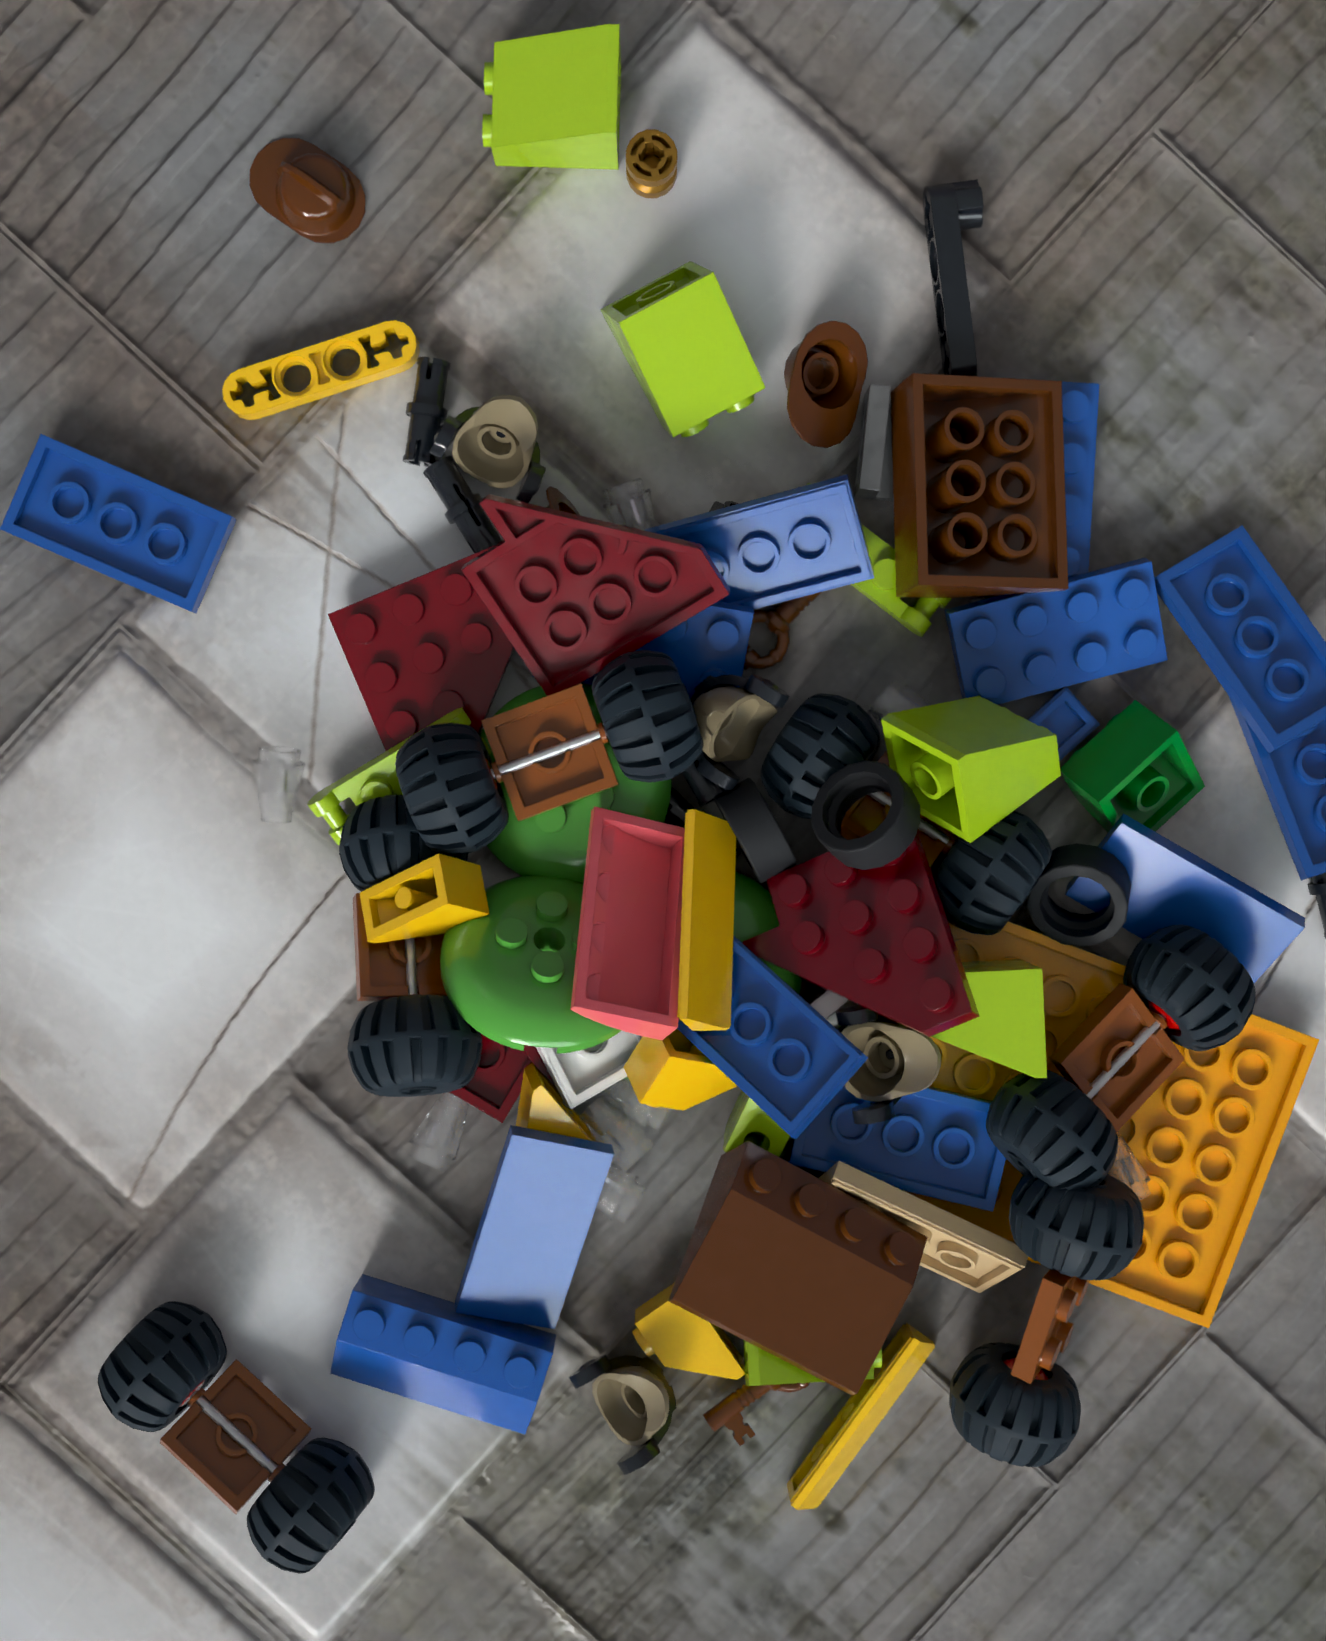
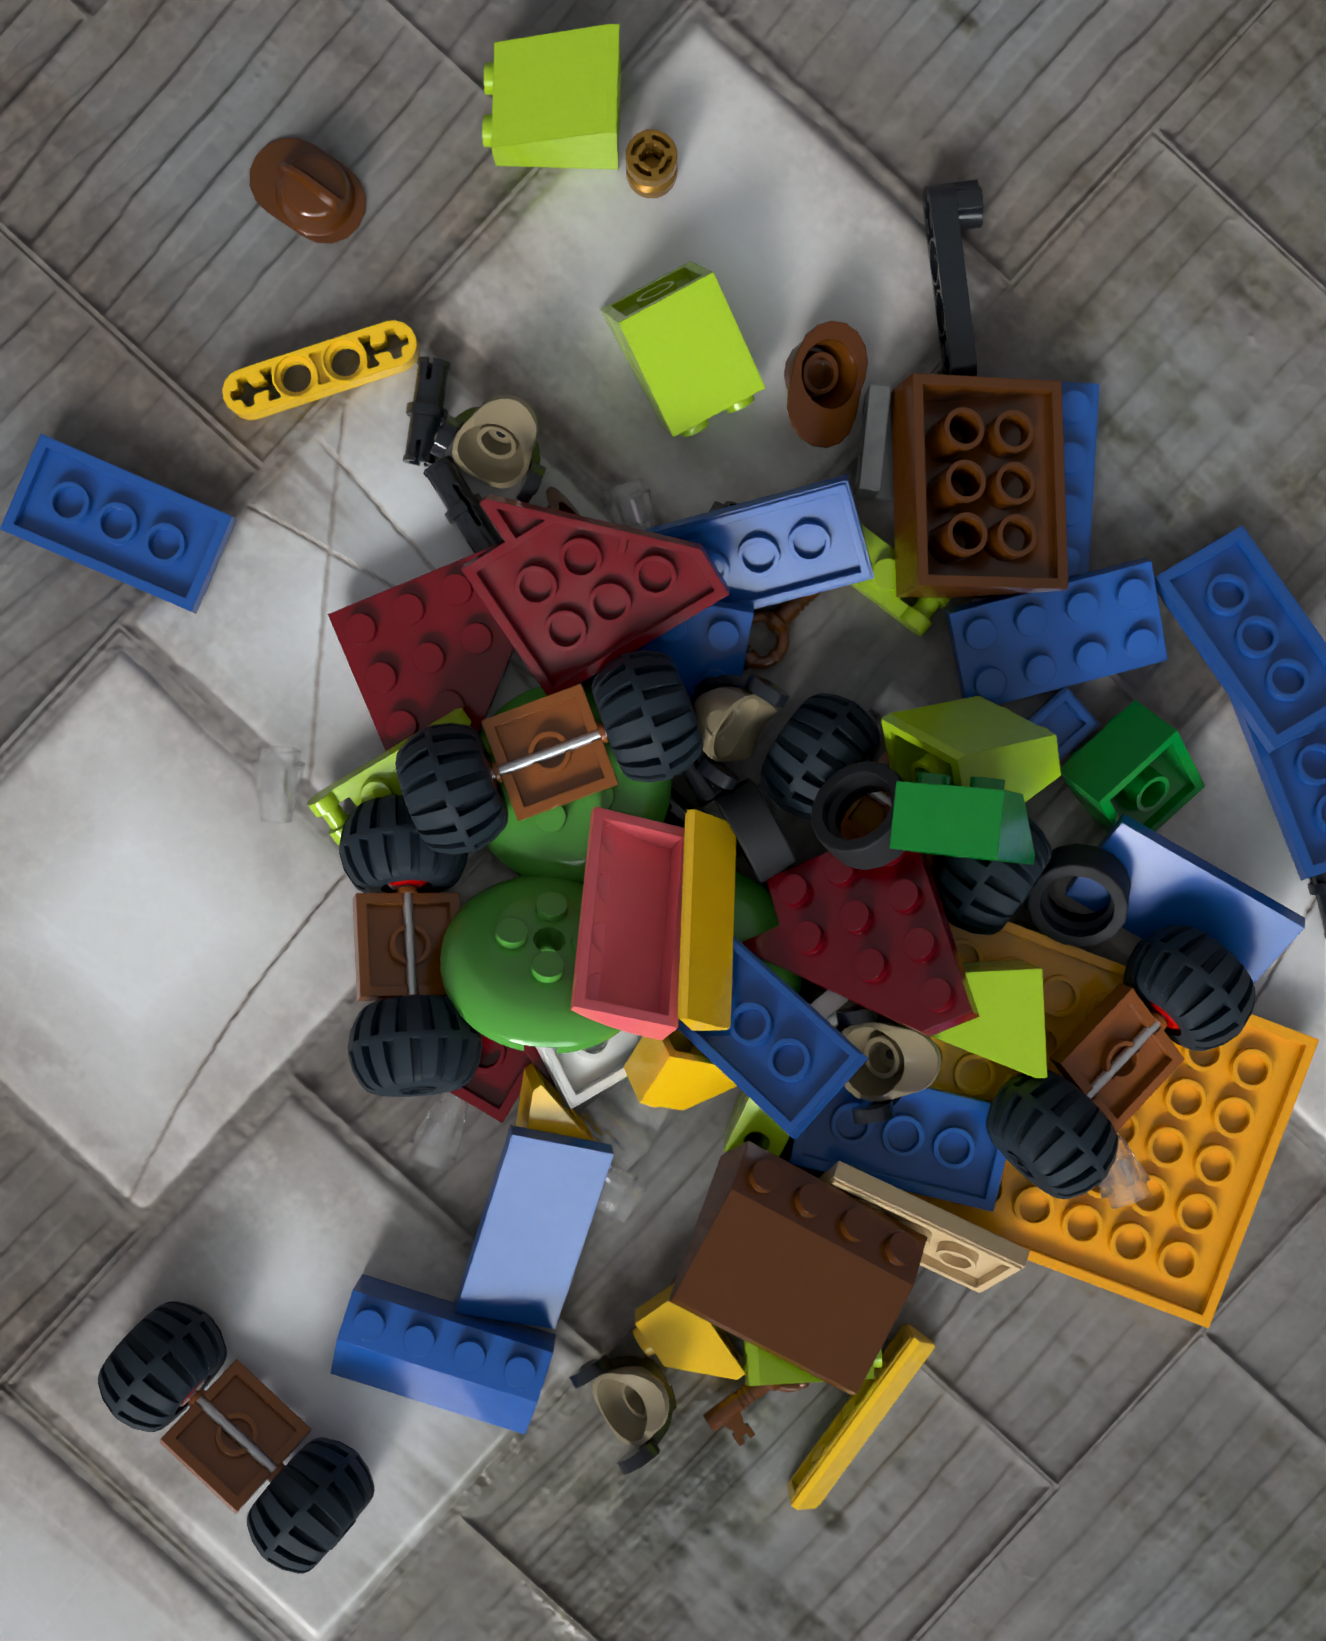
yellow slope [360,853,490,943] -> none
black plate [949,1173,1144,1467] -> none
none -> green slope [889,772,1035,865]

